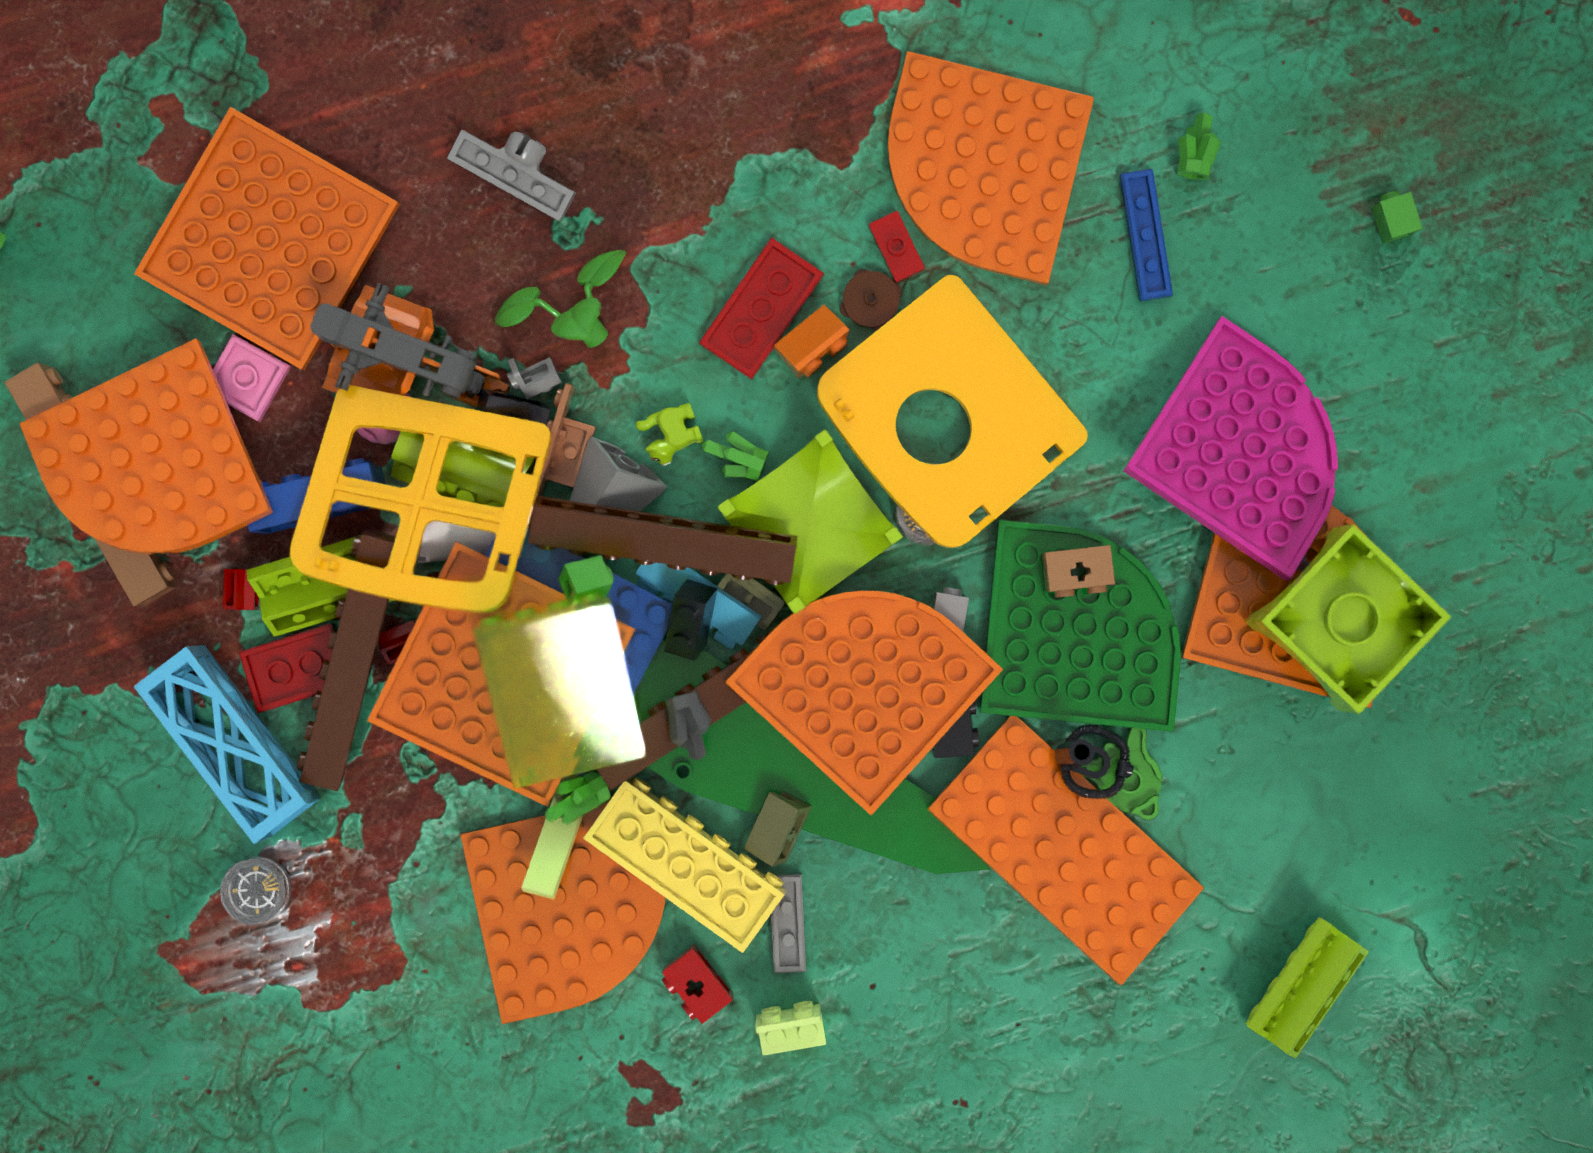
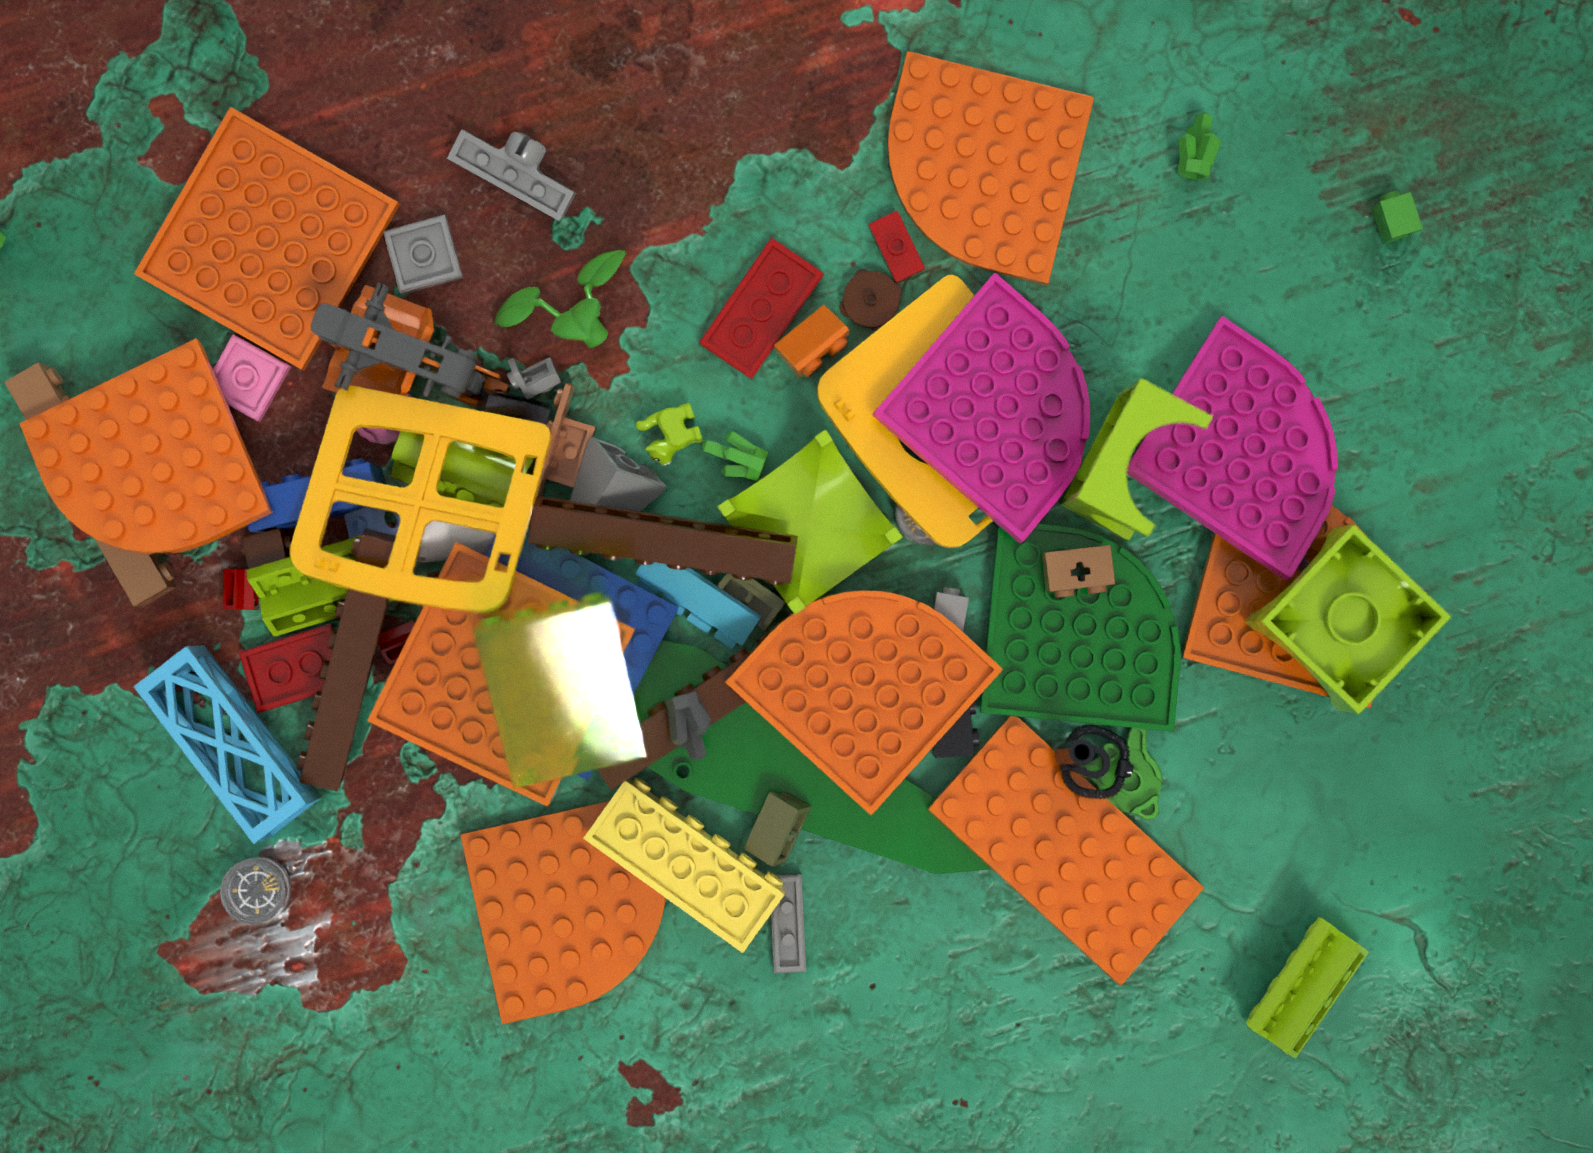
yellowish green tile [521,770,583,899] -> none
bright green rock [545,771,611,825] -> none
bright green brick [558,555,614,608] -> none
red brick [662,944,734,1024] -> none
black brick [664,579,718,661] -> none
yellowish green bracket [755,1001,826,1056] -> none
blue tile [1119,169,1173,302] -> none
none -> reddish brown brick [241,528,293,569]
none -> light blue bracket [344,507,401,538]
none -> light grey tile [383,215,463,295]
none -> dark pink plate [872,273,1090,543]
none -> lime piece [1060,378,1213,541]

